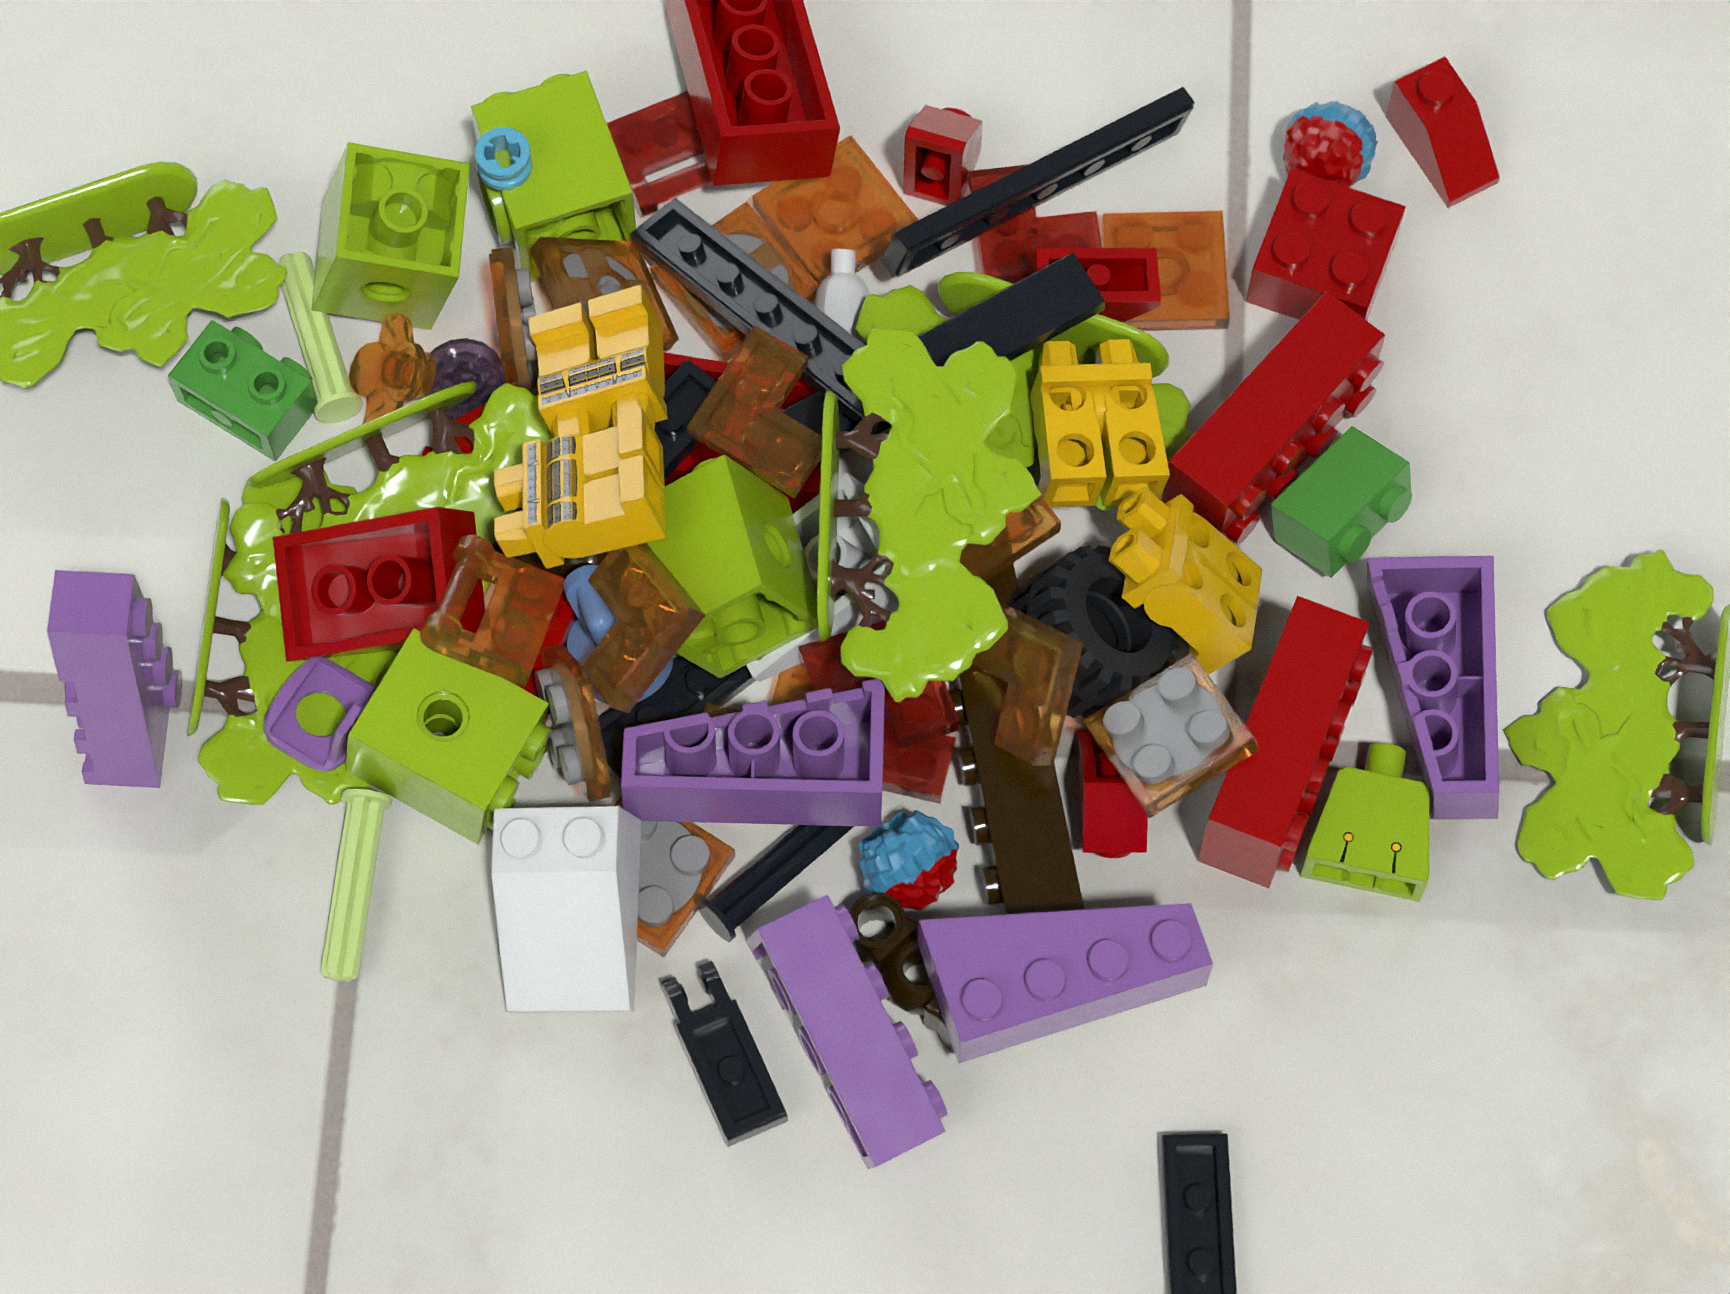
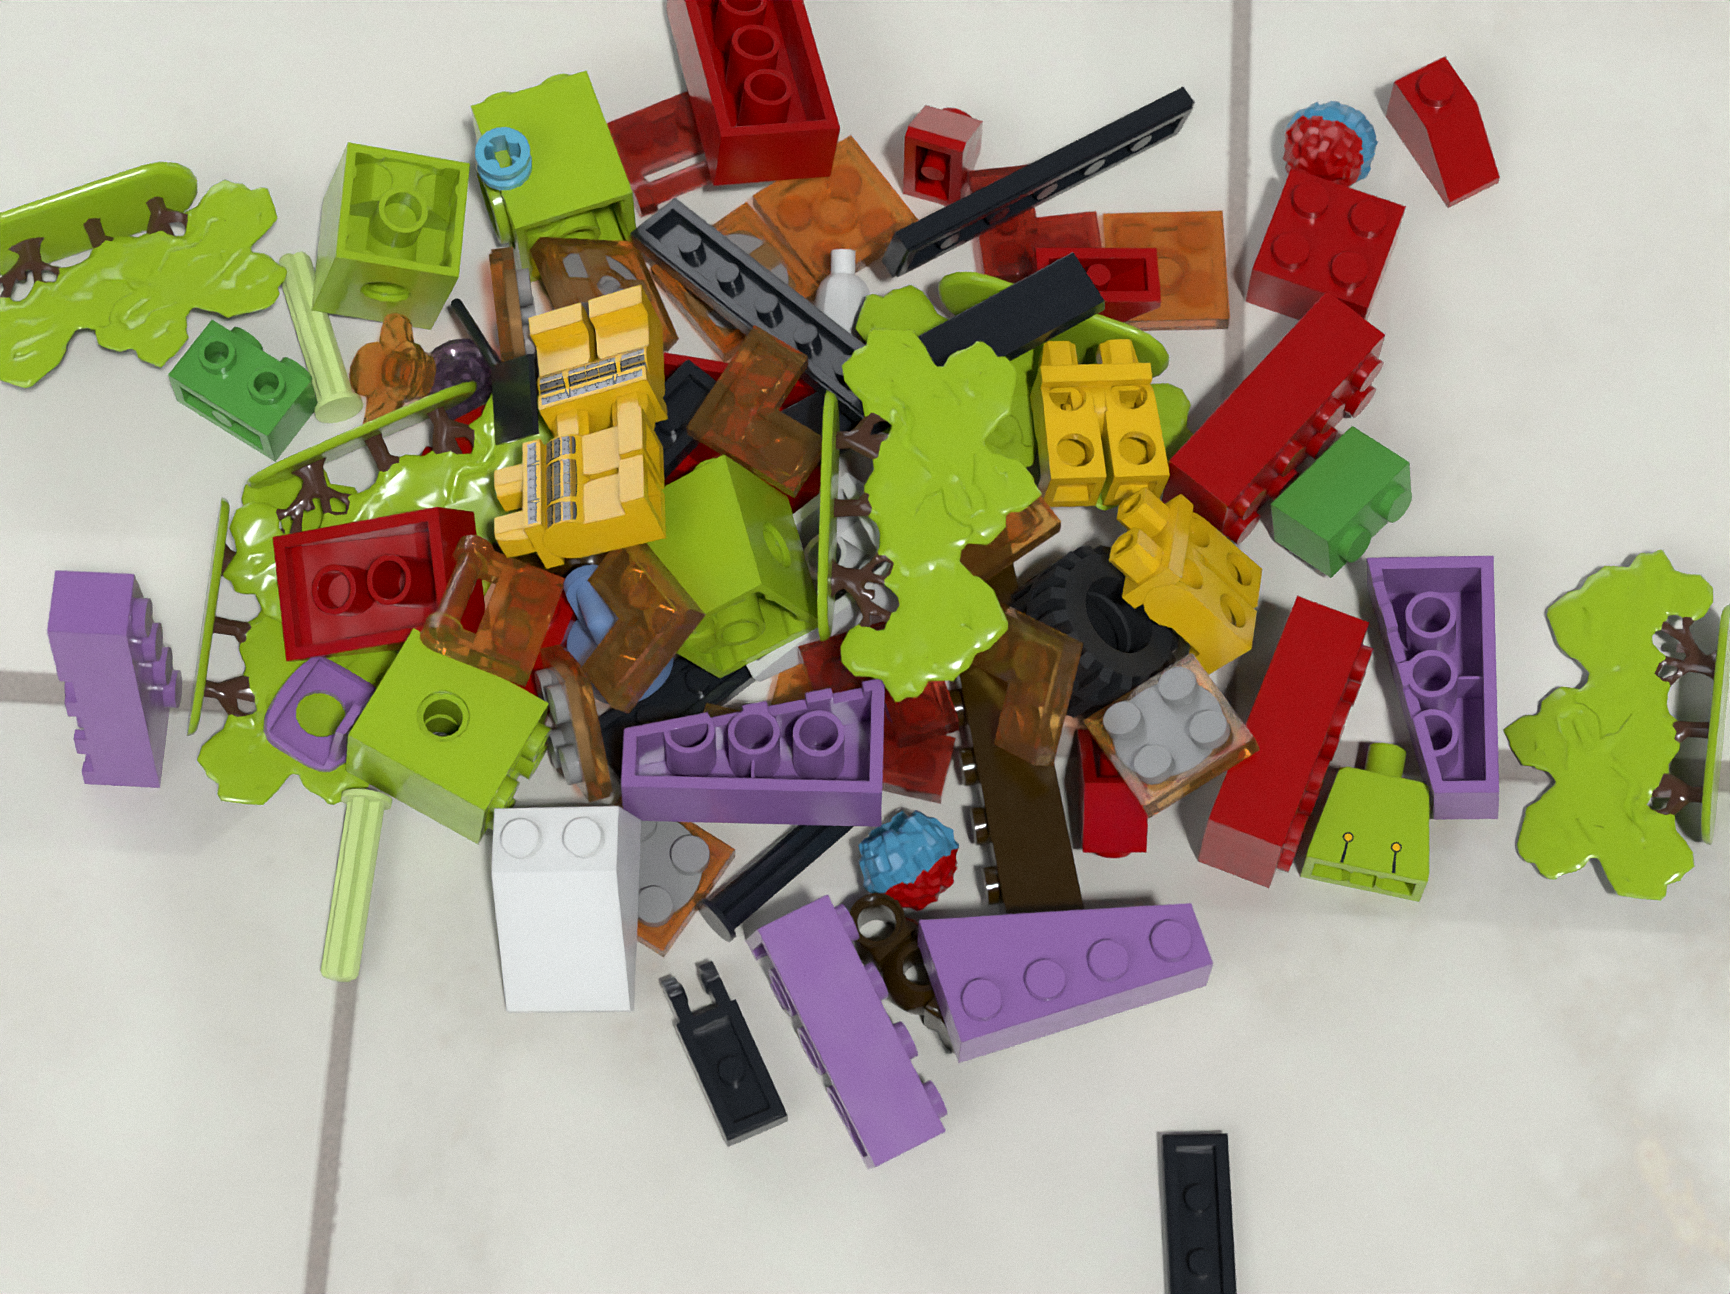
none -> black piece [451,298,539,445]

